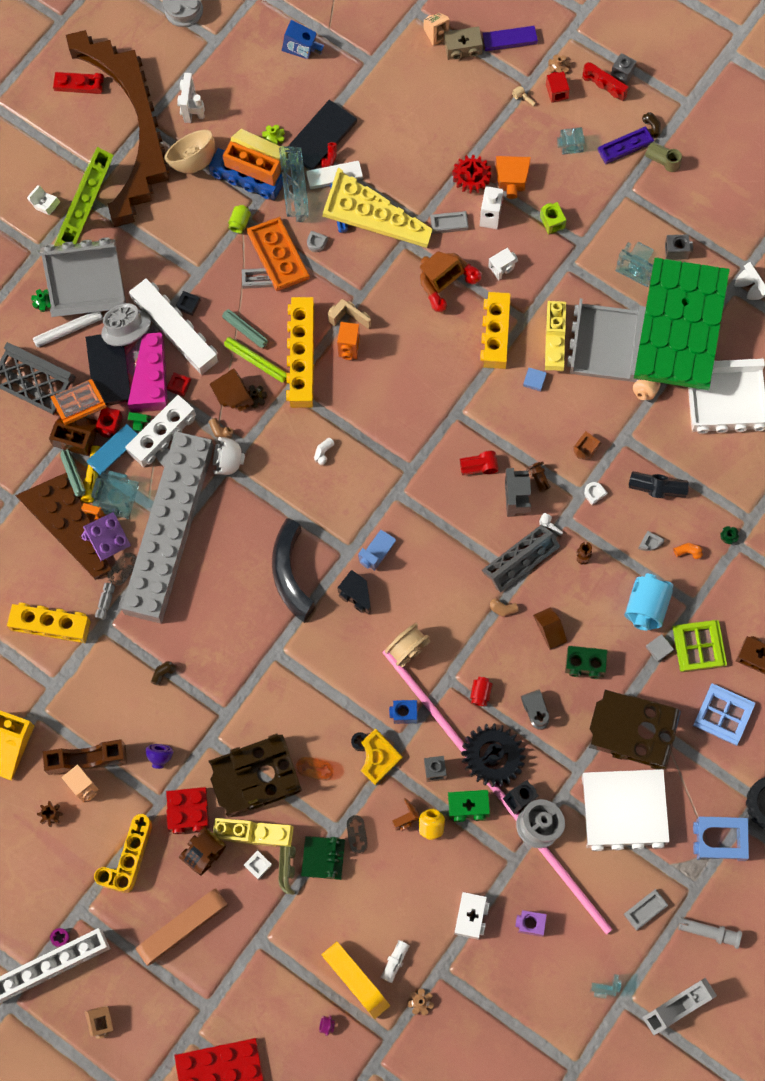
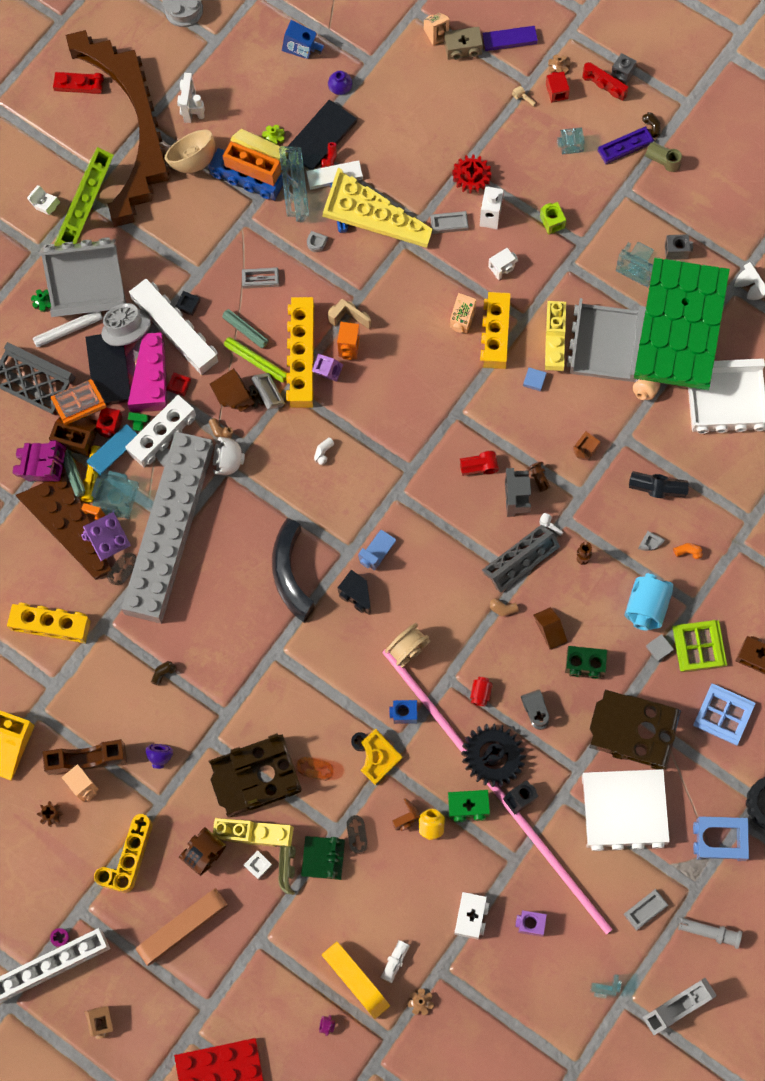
light grey axle [95,583,115,620] -> none
red plate [166,787,209,834] -> none
lime brick [228,205,251,233] -> none
orange tile [247,217,310,292] -> none
dark orange torso [420,251,482,312] -> none
dark grey brick [424,756,447,782] -> none
orange torso [496,156,531,199] -> none
light grey wheel [516,799,565,849] -> none
white tile [584,482,608,505] -> none
dark green plate [720,526,739,544] -> none
none -> magenta hips [12,440,66,482]
none -> light grey tile [251,373,285,410]
none -> medium lavender brick [312,354,343,382]
none -> dark purple brick [328,71,353,95]
none -> light nougat slope [450,293,476,333]

